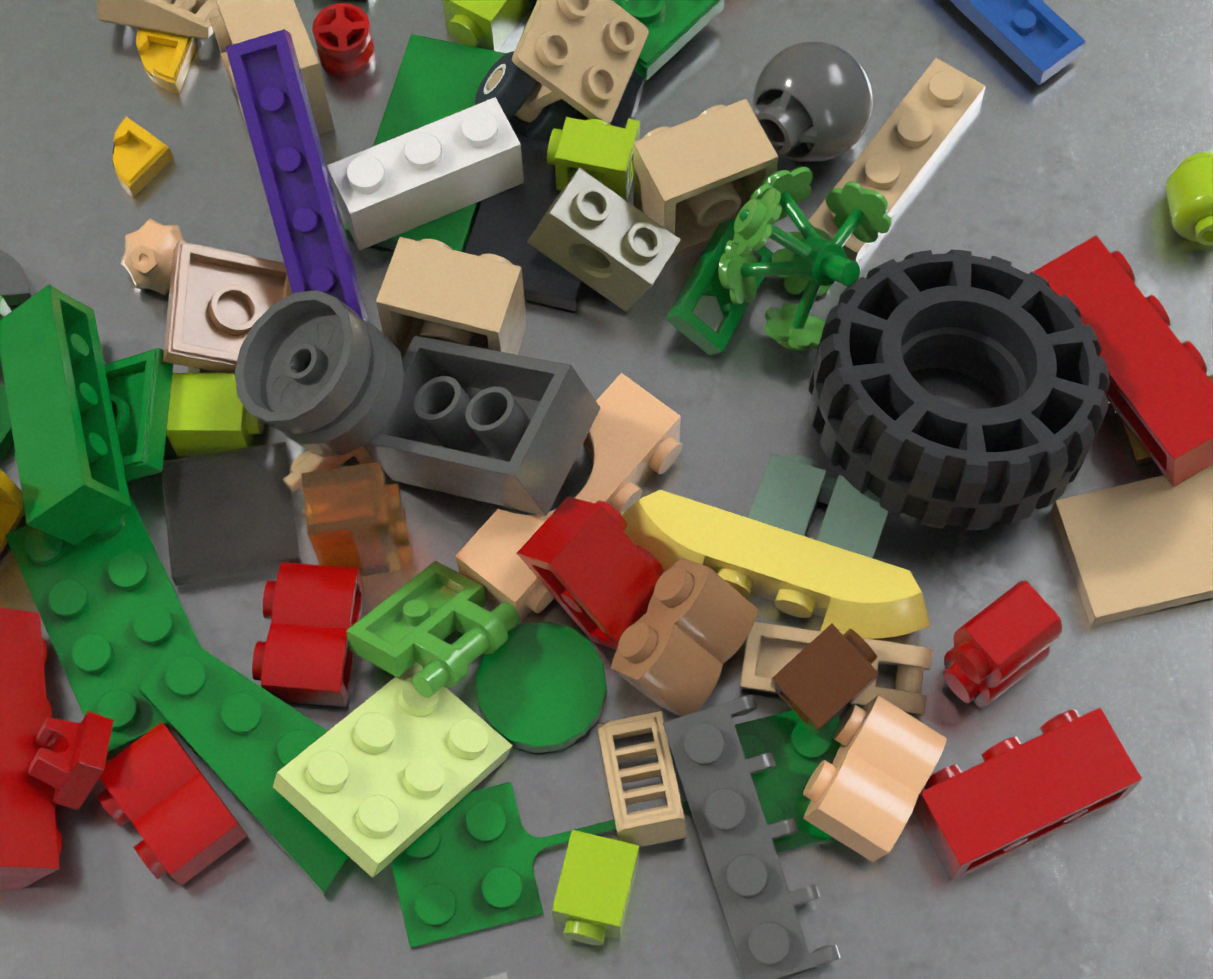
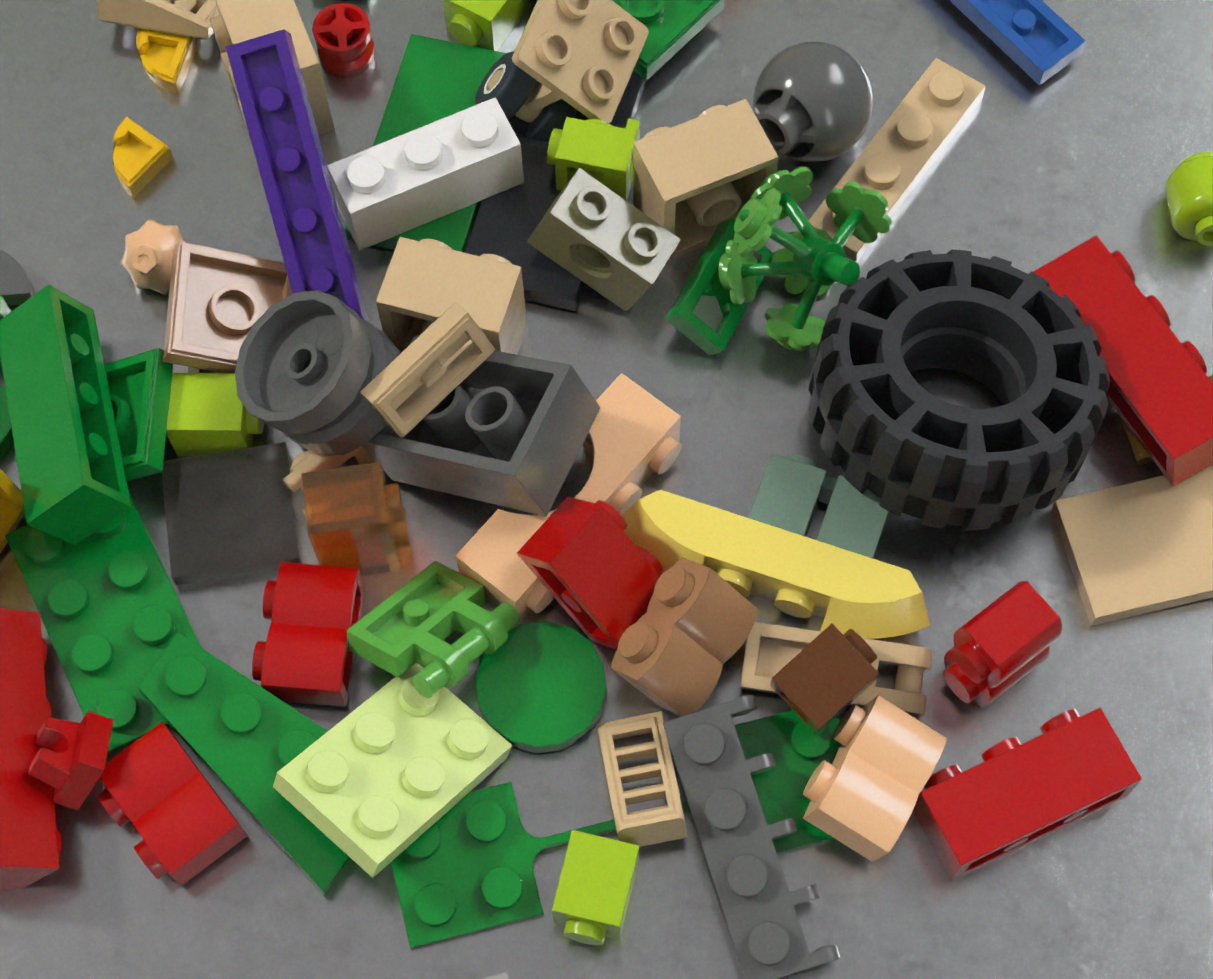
none -> tan tile [360,302,496,439]

